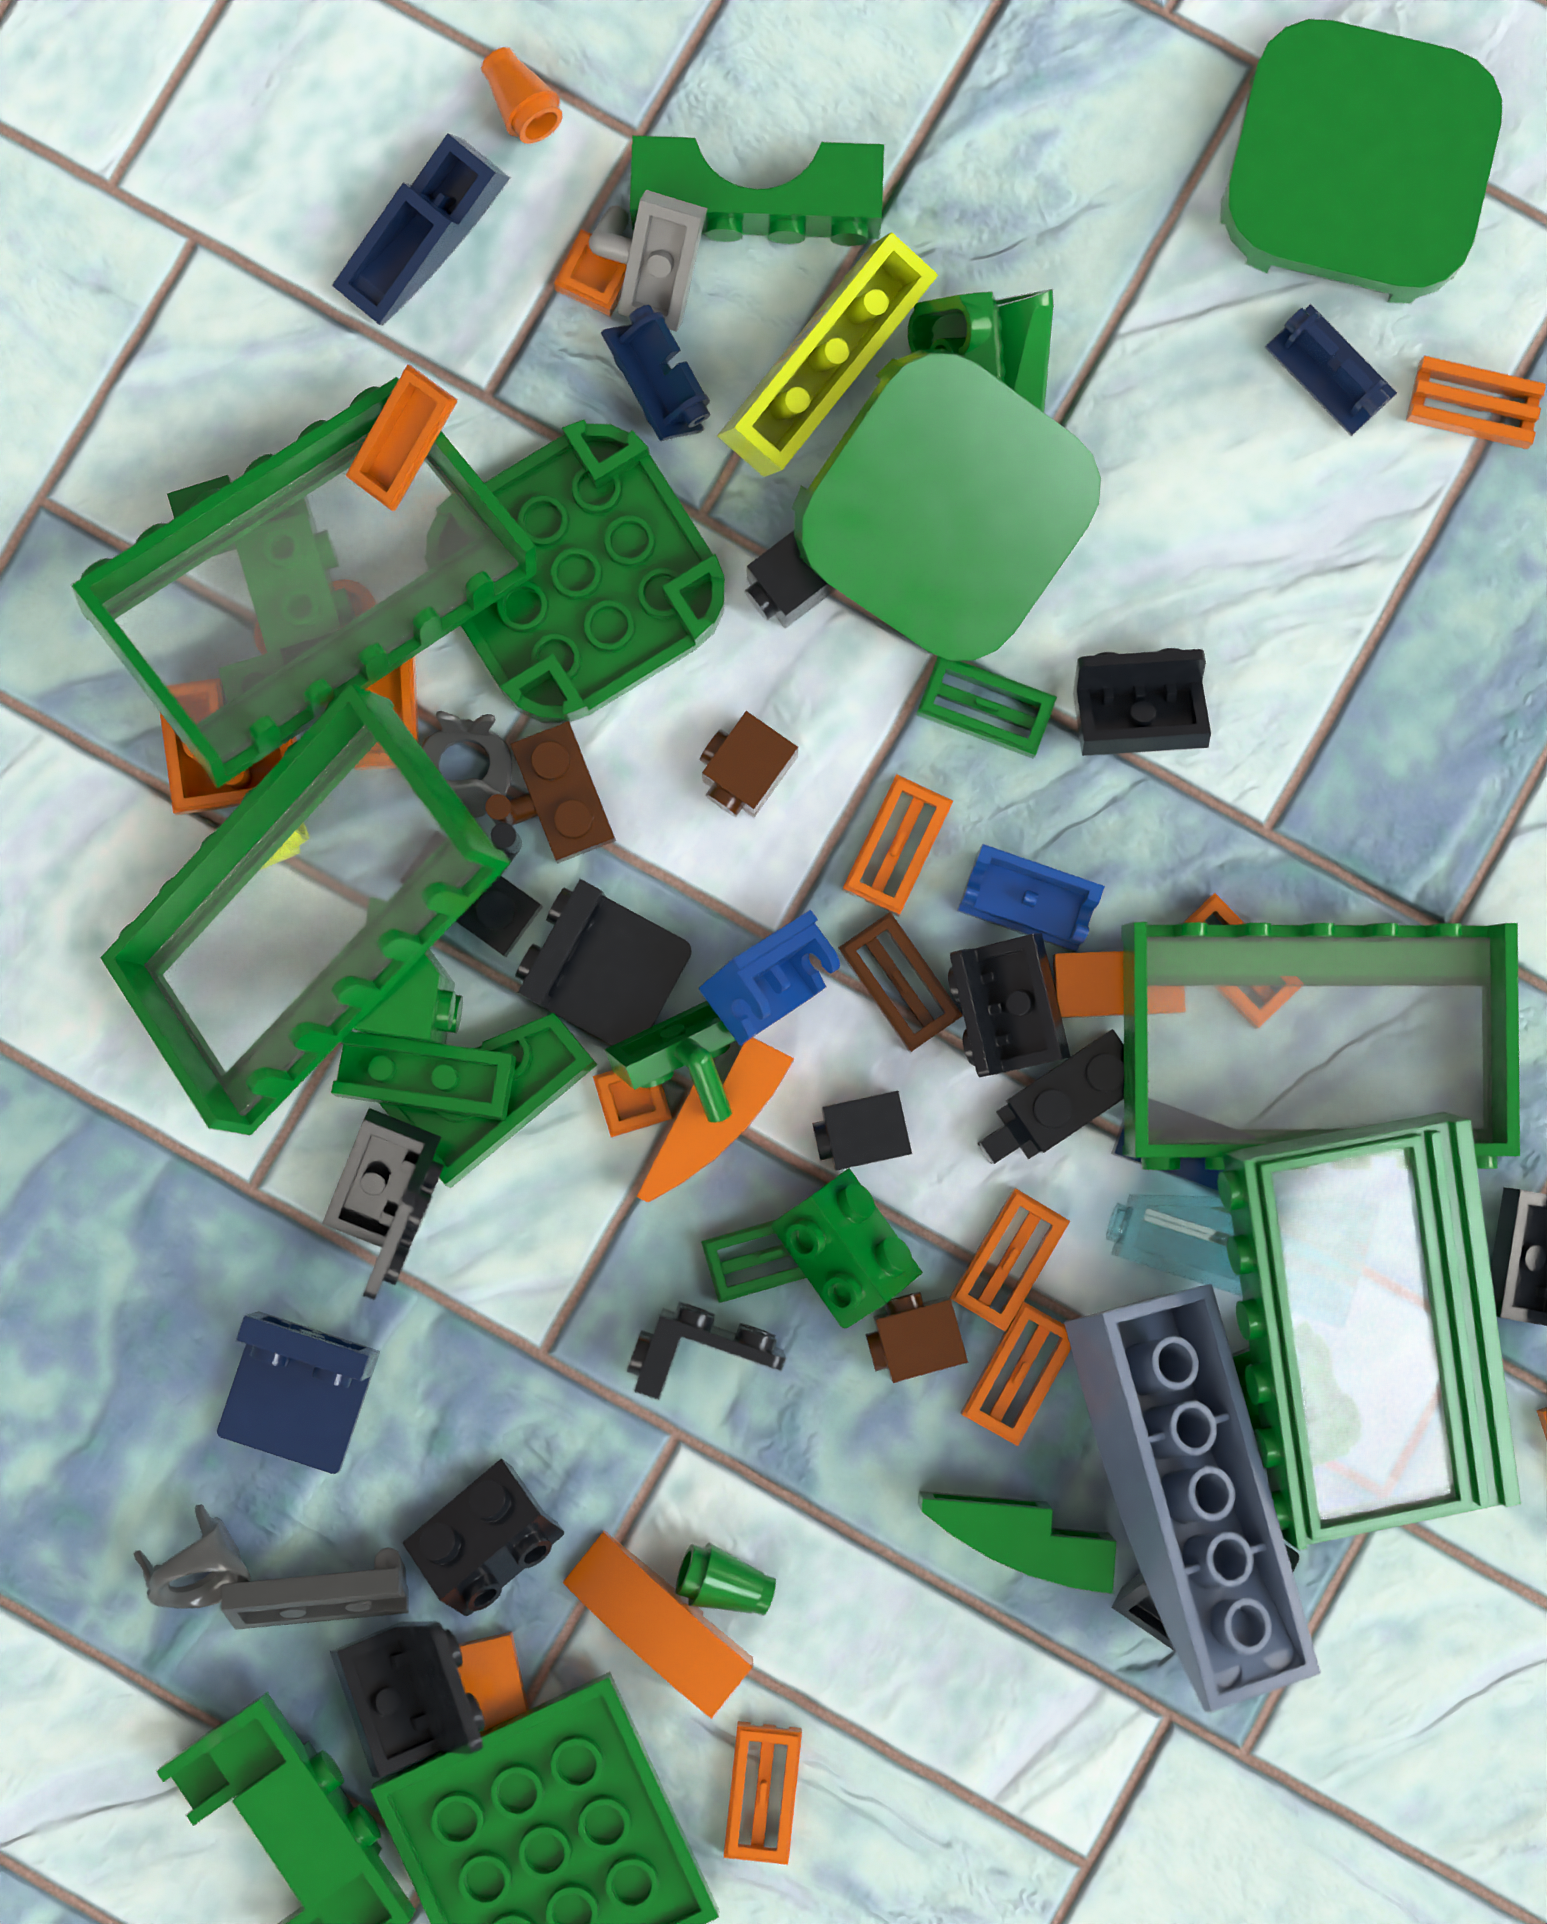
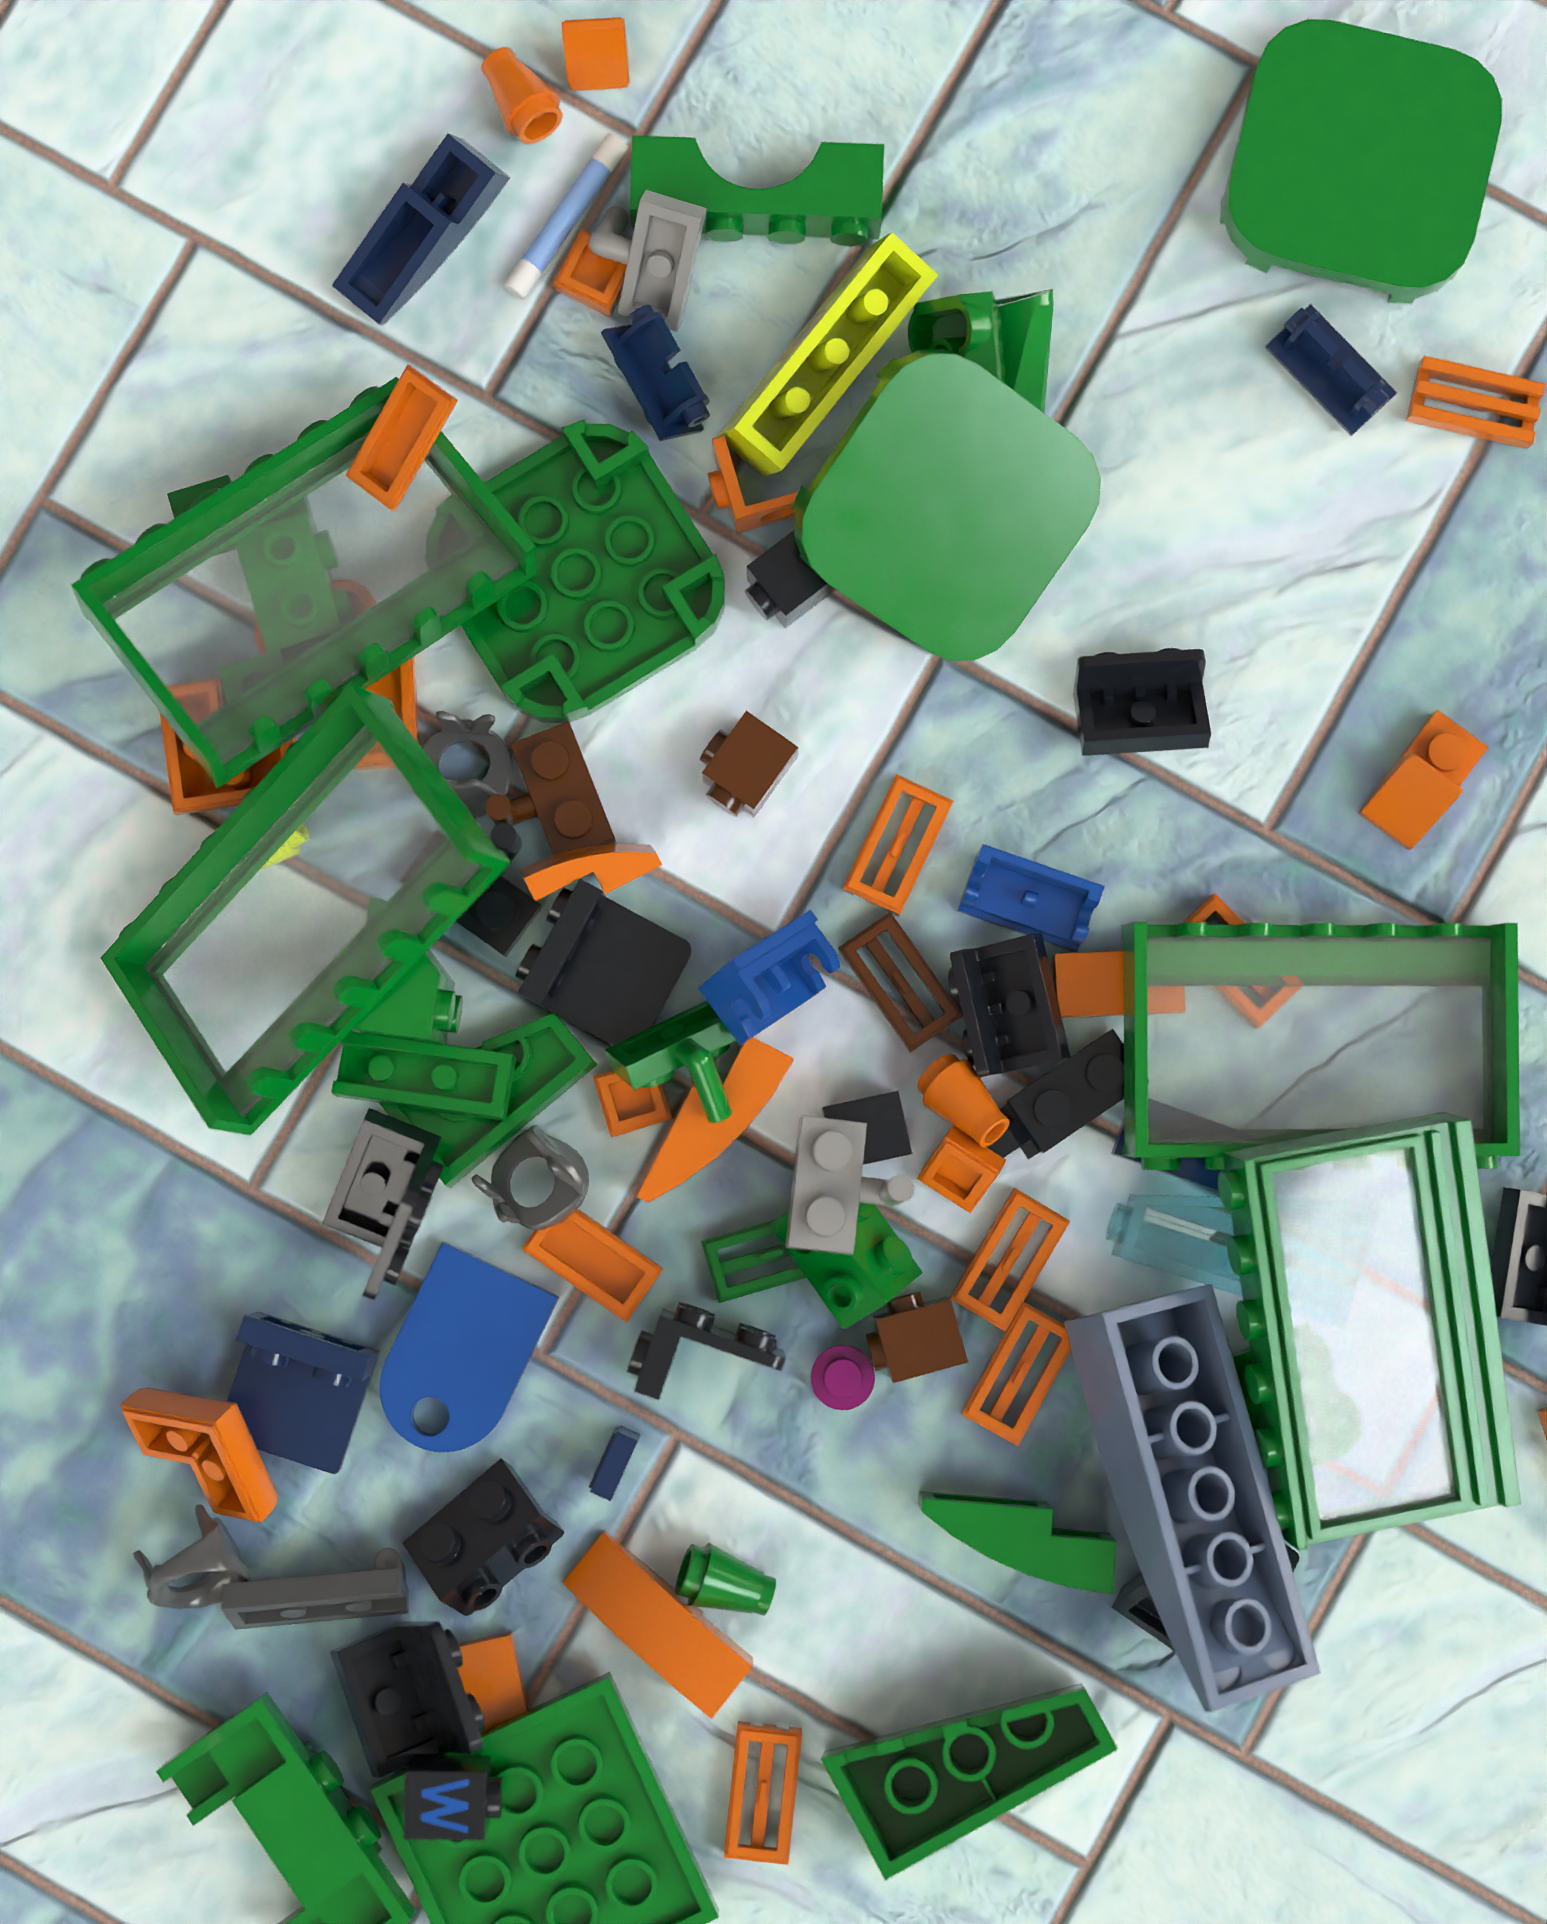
green tile [916,656,1057,759] -> none
none -> orange brick [120,1387,278,1523]
none -> blue tile [380,1242,560,1452]
none -> black brick [404,1754,503,1840]
none -> dark grey piece [471,1125,589,1230]
none -> light blue bar [503,133,628,300]
none -> orange slope [520,843,662,901]
none -> orange tile [522,1209,664,1322]
none -> orange slope [562,17,630,91]
none -> dark blue tile [589,1426,641,1501]
none -> orange bracket [707,435,799,534]
none -> light grey plate [785,1115,914,1255]
none -> magenta plate [811,1345,875,1410]
none -> green wedge [820,1683,1118,1881]
none -> orange cone [917,1054,1010,1147]
none -> orange tile [917,1125,1006,1213]
none -> orange slope [1358,710,1488,850]

